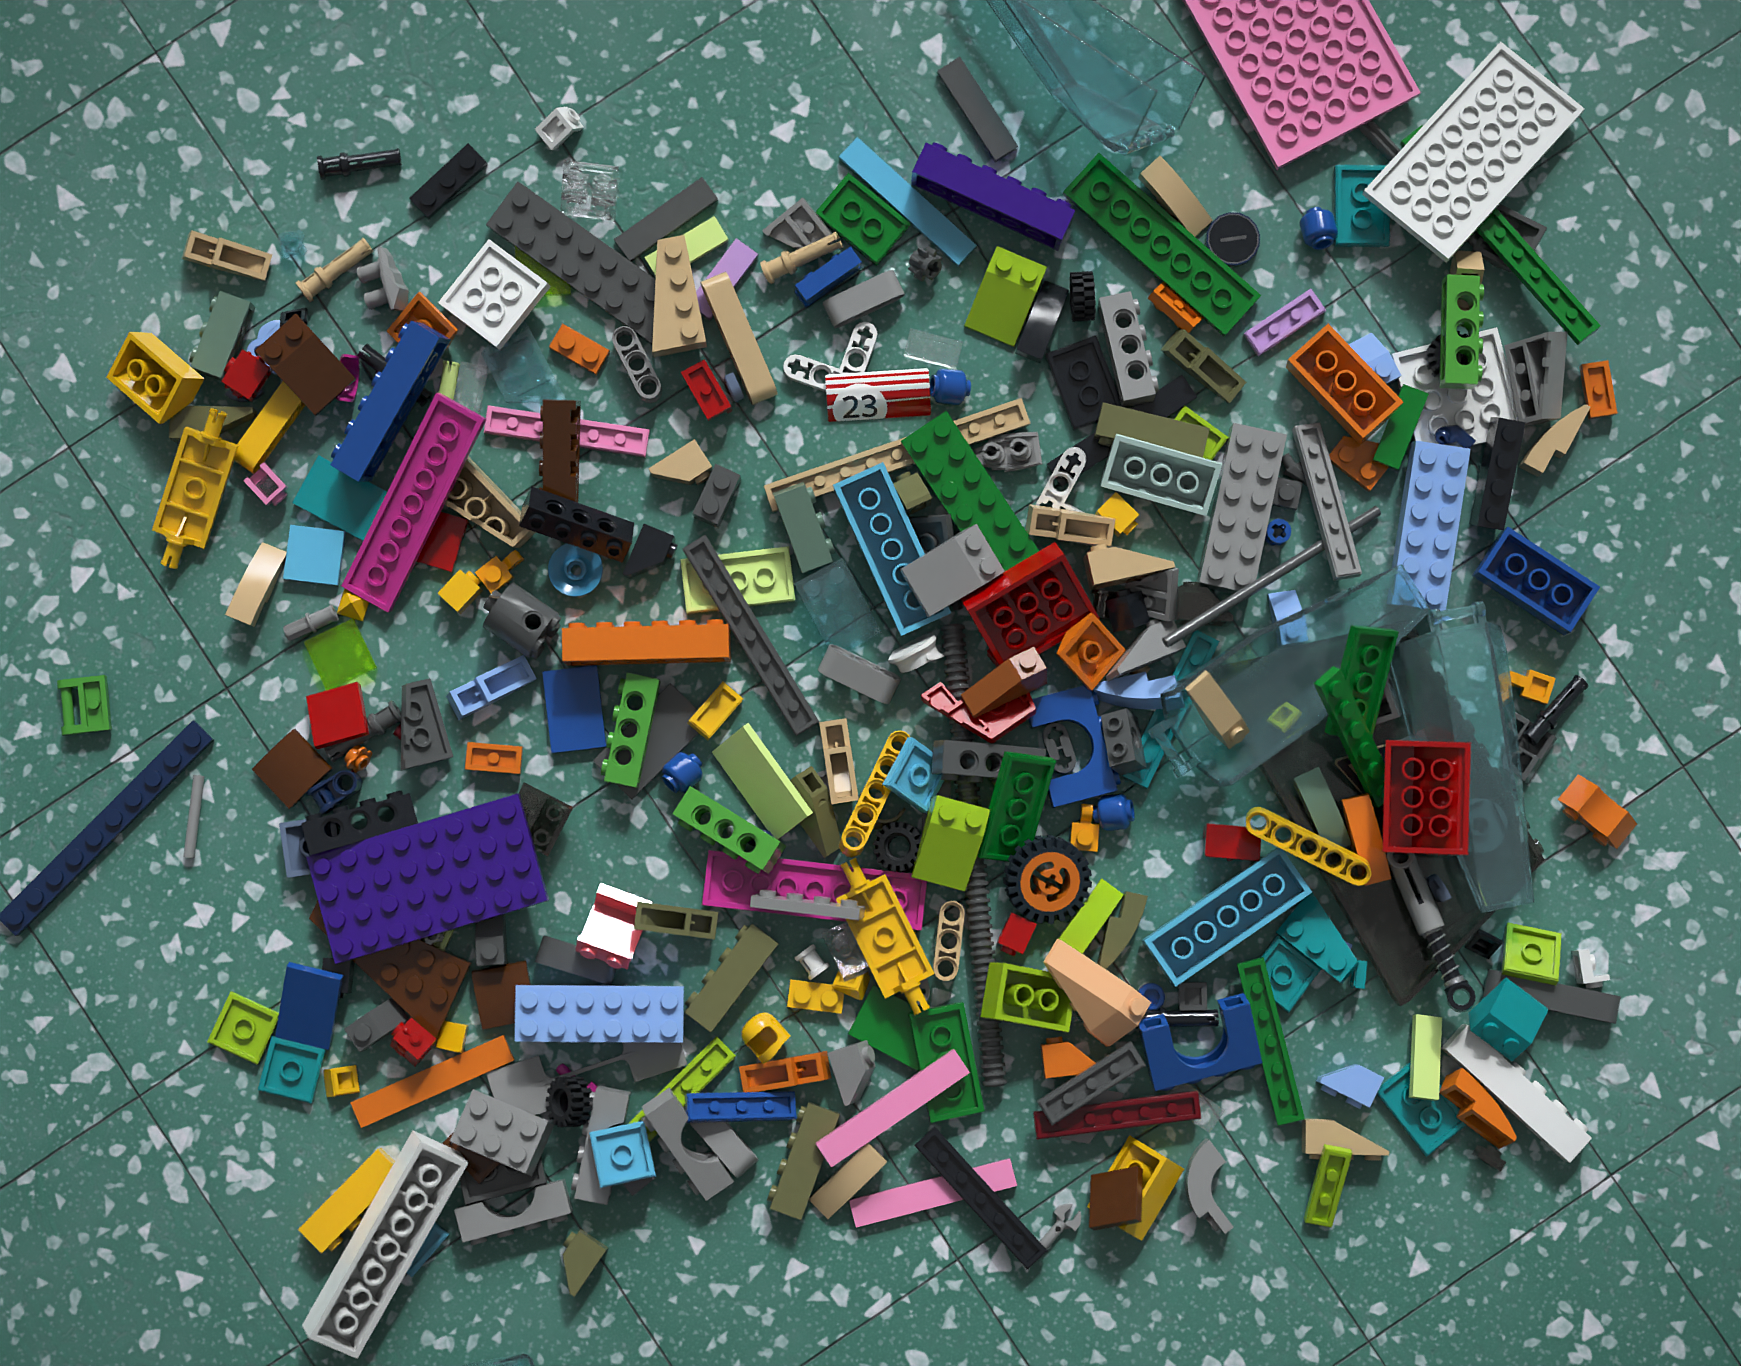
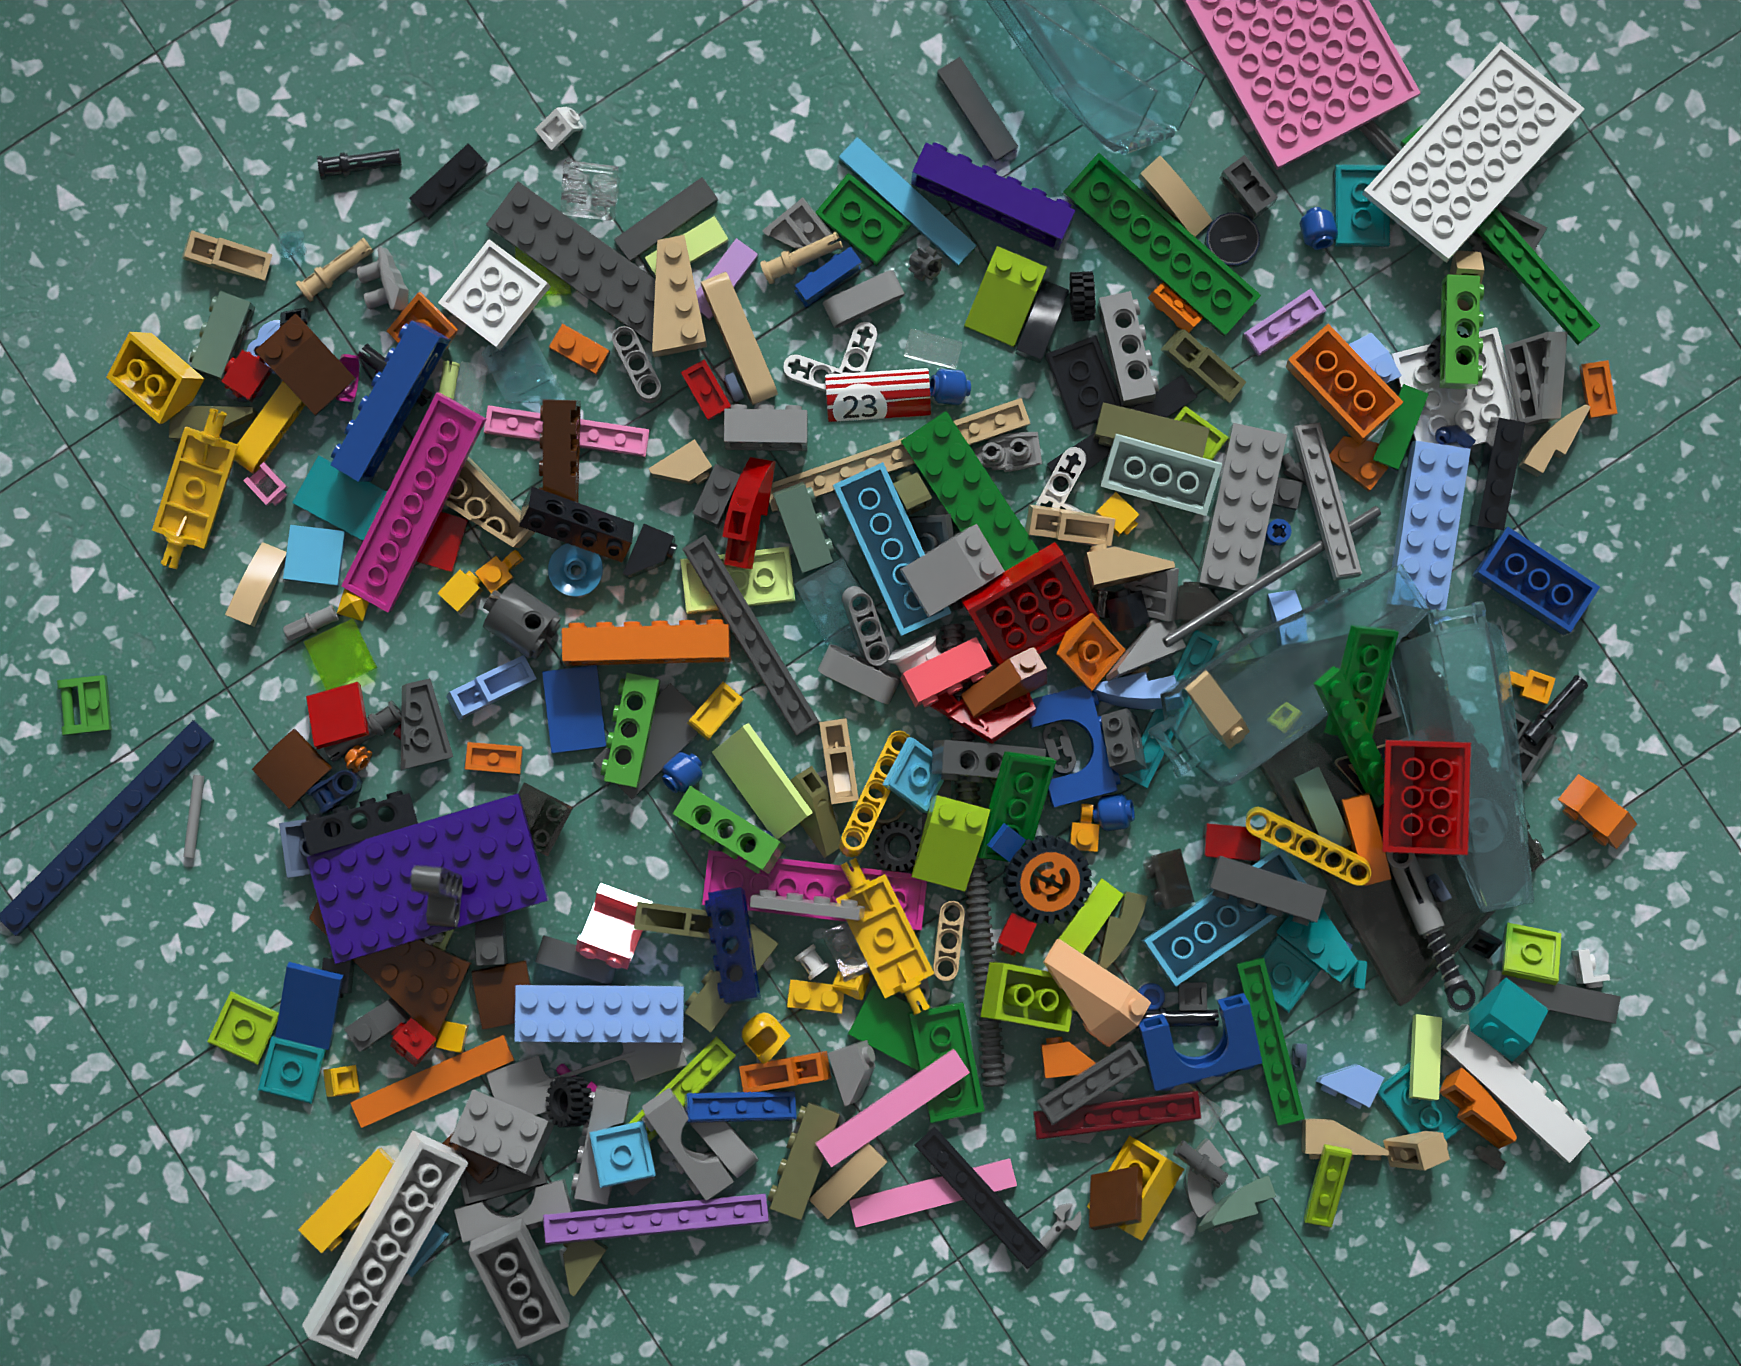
none -> dark grey beam [411,865,463,928]
none -> light grey brick [469,1218,570,1349]
none -> medium lavender plate [543,1194,769,1245]
none -> clear blue brick [705,887,761,1005]
none -> red slope [722,457,776,569]
none -> light grey brick [724,404,808,451]
none -> light grey beam [842,586,890,666]
none -> coral brick [900,637,992,708]
none -> blue tile [987,823,1026,862]
none -> clear smoke slope [1143,848,1195,911]
none -> dark grey pin [1173,1140,1228,1188]
none -> sand green slope [1197,1175,1276,1233]
none -> dark grey brick [1207,856,1327,926]
none -> dark grey brick [1219,155,1278,221]
none -> sand blue tile [1292,1043,1307,1071]
none -> tan slope [1383,1131,1450,1171]

